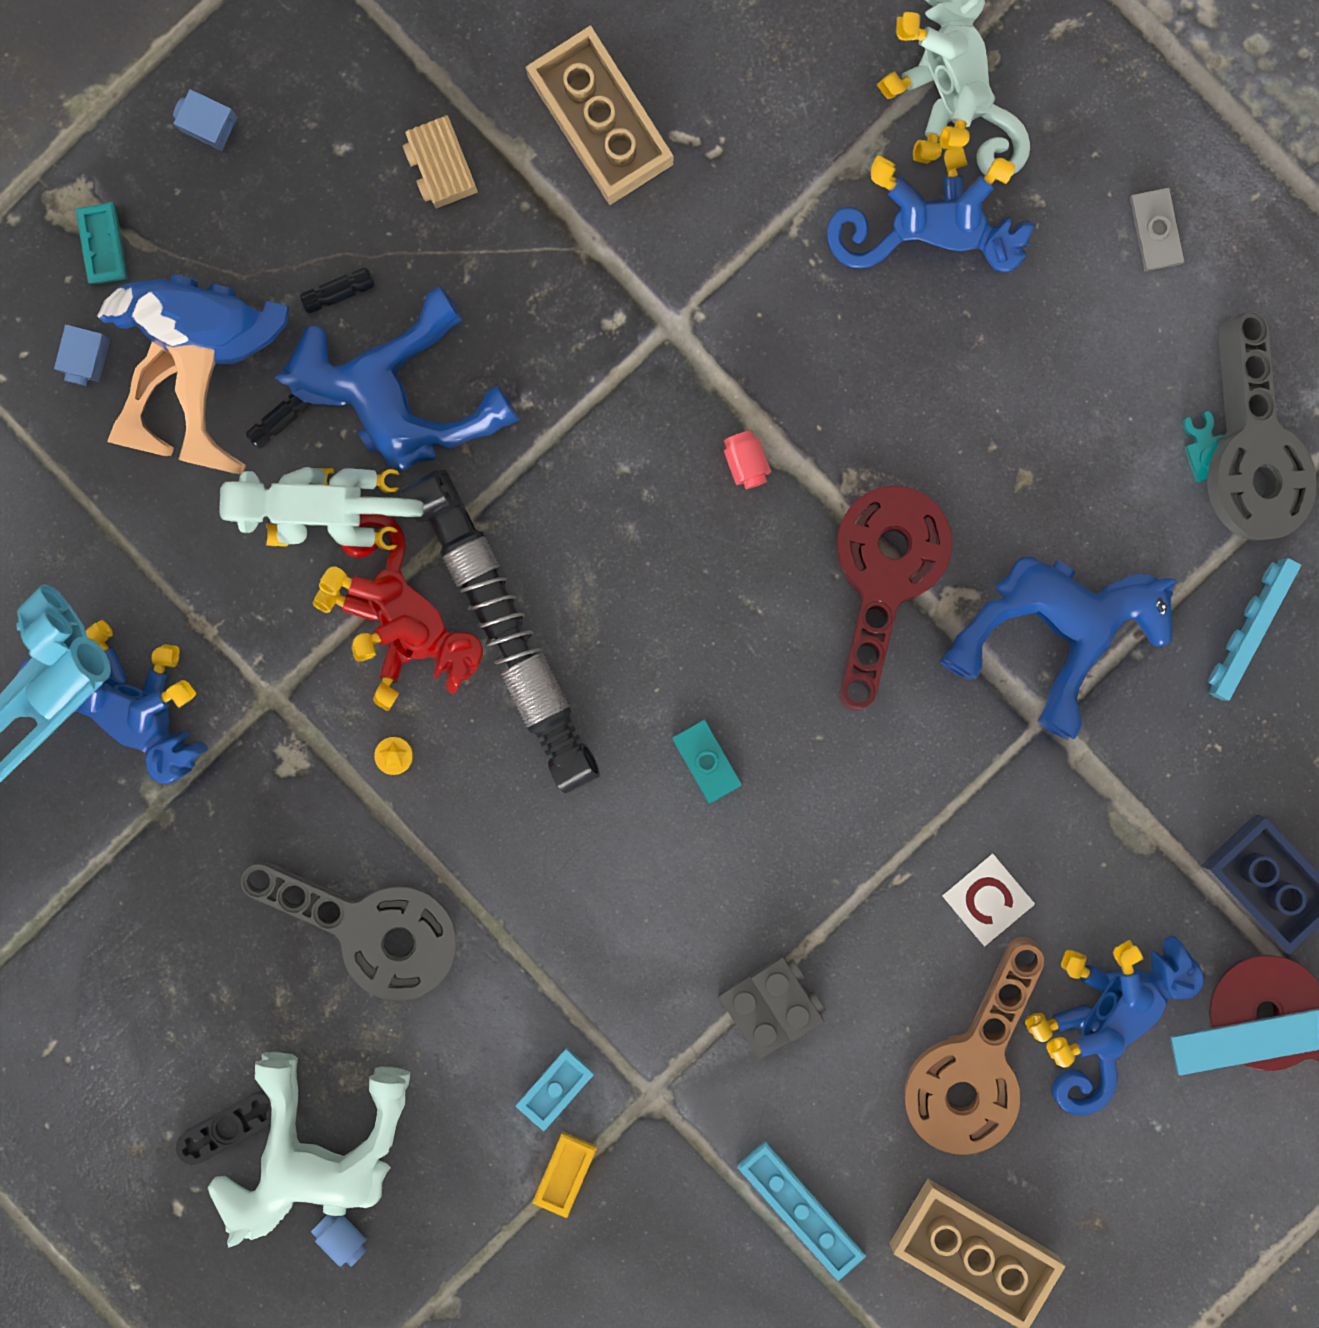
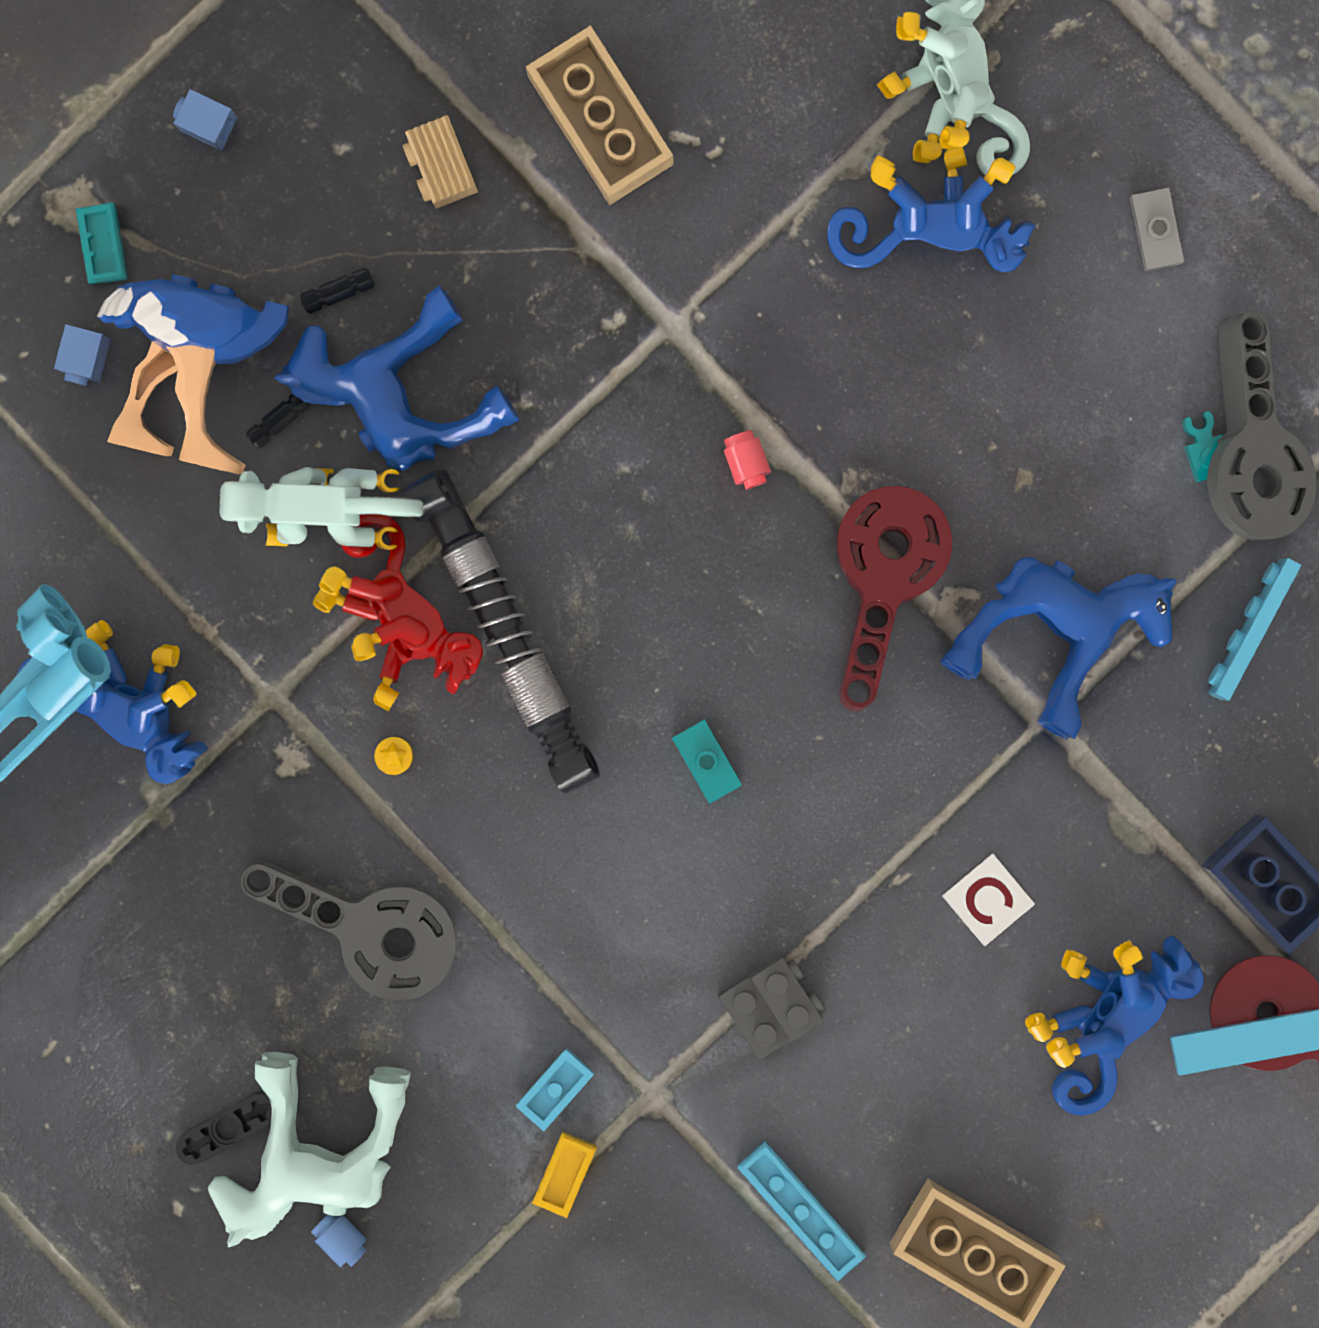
medium nougat beam [904,937,1044,1155] -> none

